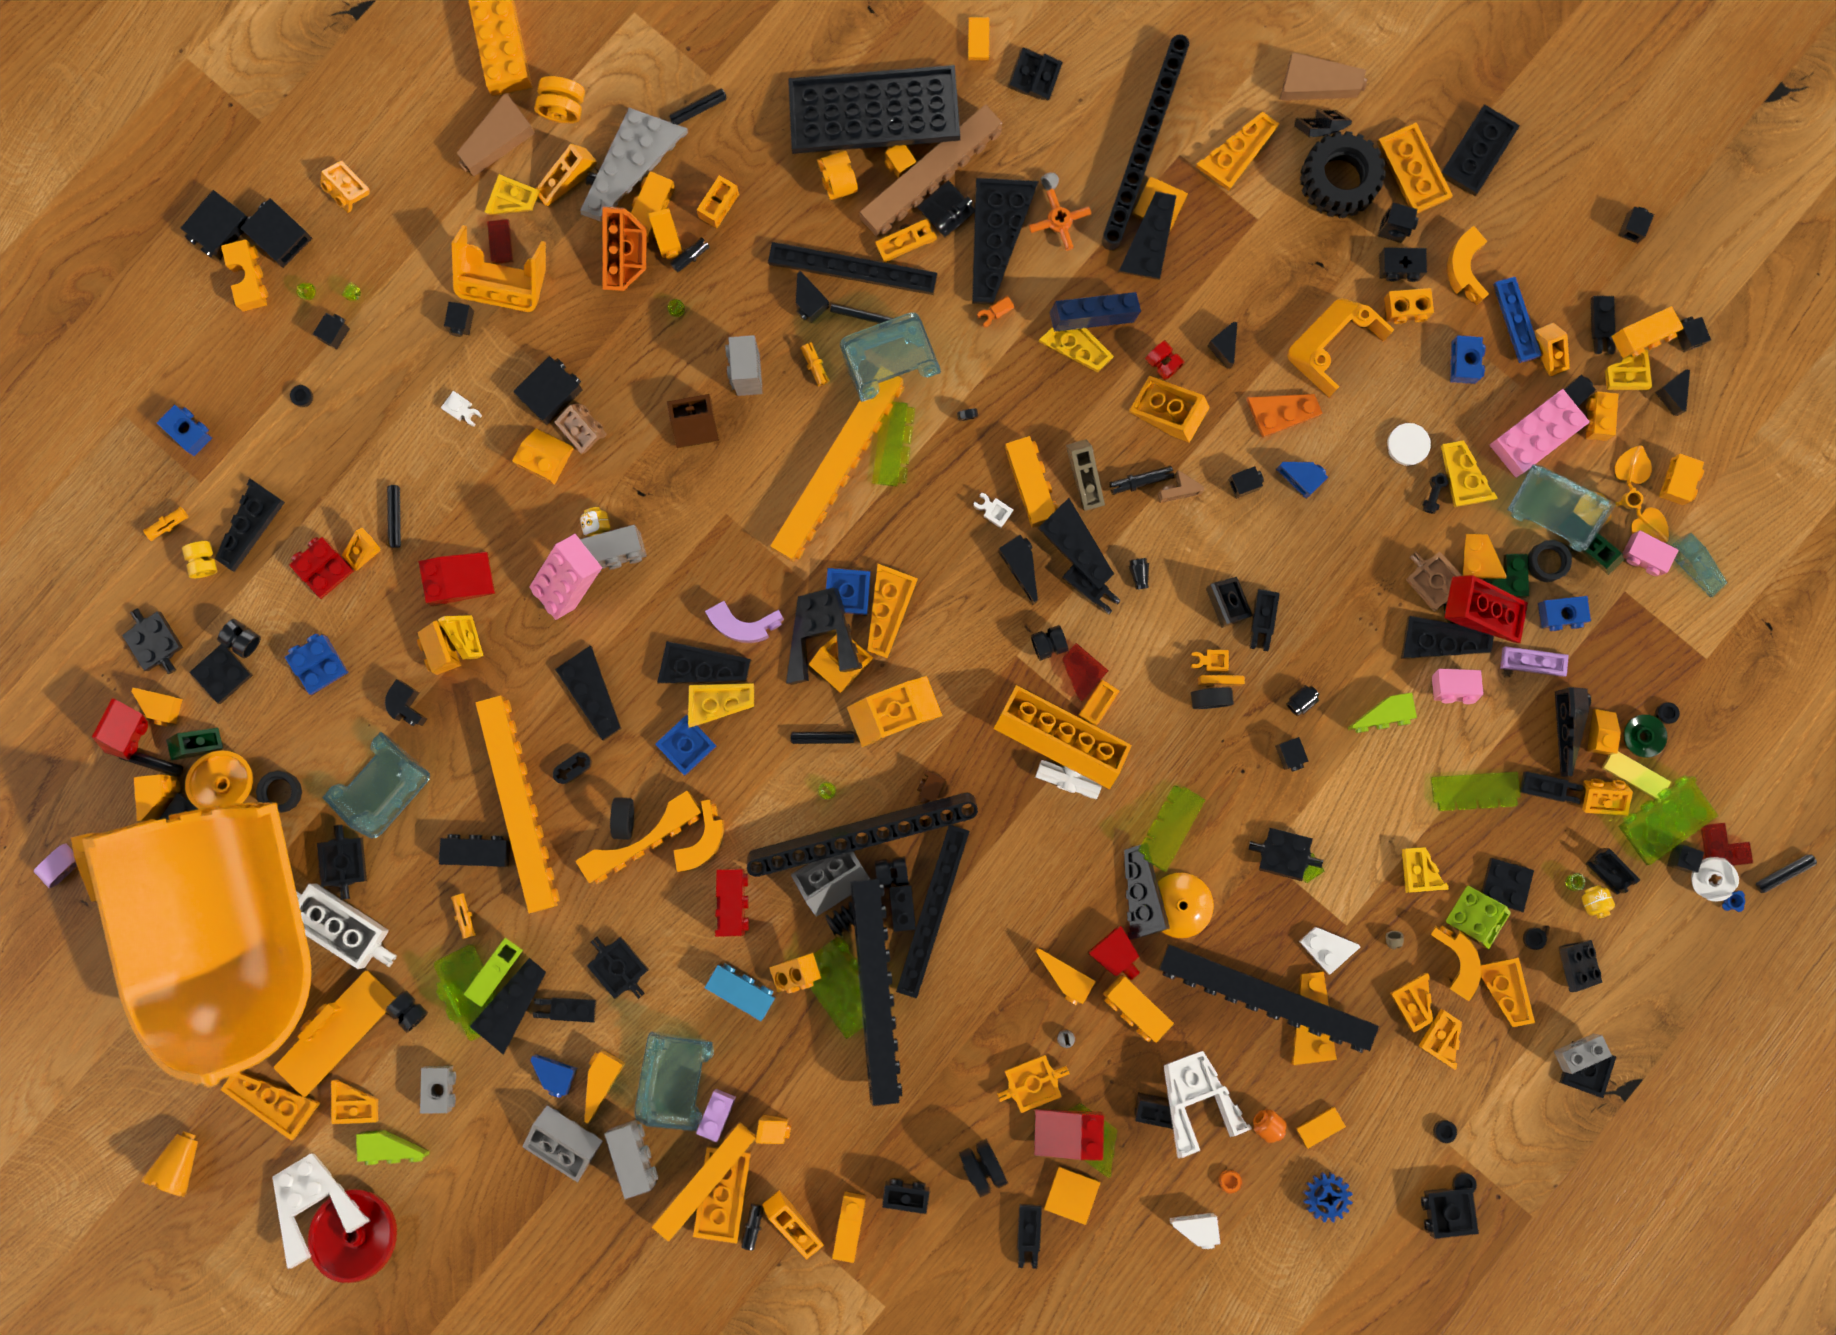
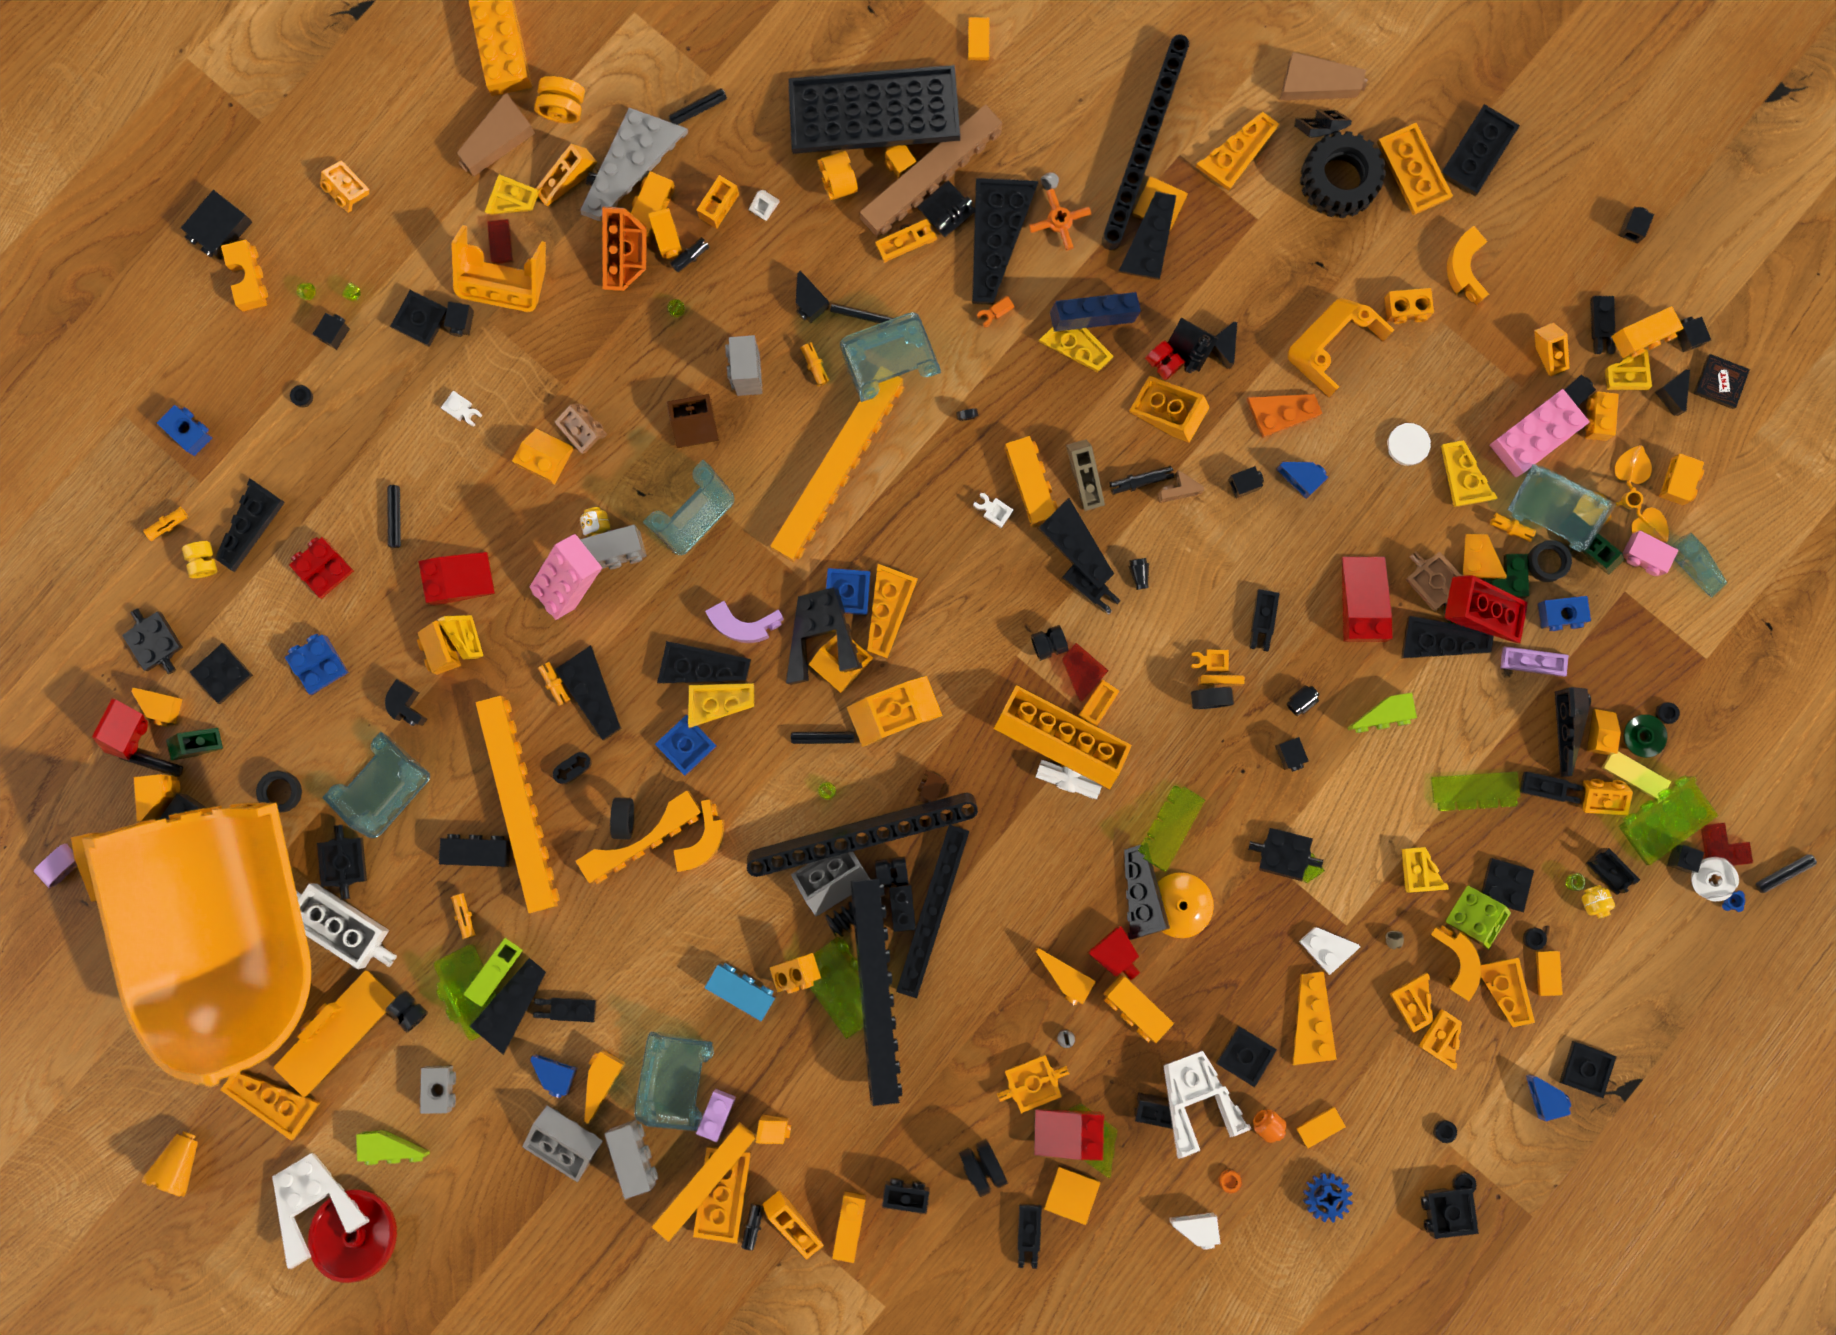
light orange dish [185,751,253,809] -> none
black wheel [217,619,261,659] -> none
black brick [241,198,313,268] -> none
light orange wing [331,1080,378,1124] -> none
light orange slope [342,527,381,571] -> none
black brick [513,356,583,425] -> none
black plate [587,936,649,999] -> none
red wedge [715,869,749,937] -> none
black plate [768,242,937,295] -> none
clear neon green windscreen [872,402,915,487] -> none
black slope [998,534,1038,605] -> none
black slope [1007,47,1063,101] -> none
black brick [1159,944,1379,1053] -> none
black slope [1206,577,1253,628] -> none
black brick [1377,203,1419,243] -> none
black brick [1379,247,1427,282] -> none
black bar [1422,473,1448,514] -> none
bright pink brick [1432,669,1483,704] -> none
blue brick [1450,335,1485,384] -> none
blue plate [1493,277,1542,363] -> none
light grey brick [1554,1034,1612,1074] -> none
black plate [1559,940,1603,992] -> none
none -> black plate [390,290,447,347]
none -> light orange pin [537,662,571,706]
none -> clear light blue windscreen [643,460,735,556]
none -> white slope [748,190,779,221]
none -> black hinge [1168,318,1218,373]
none -> black plate [1216,1026,1277,1087]
none -> red slope [1342,557,1392,642]
none -> light orange pin [1490,512,1536,542]
none -> blue slope [1526,1075,1571,1121]
none -> light orange tile [1536,951,1562,996]
none -> black tile [1694,354,1750,409]

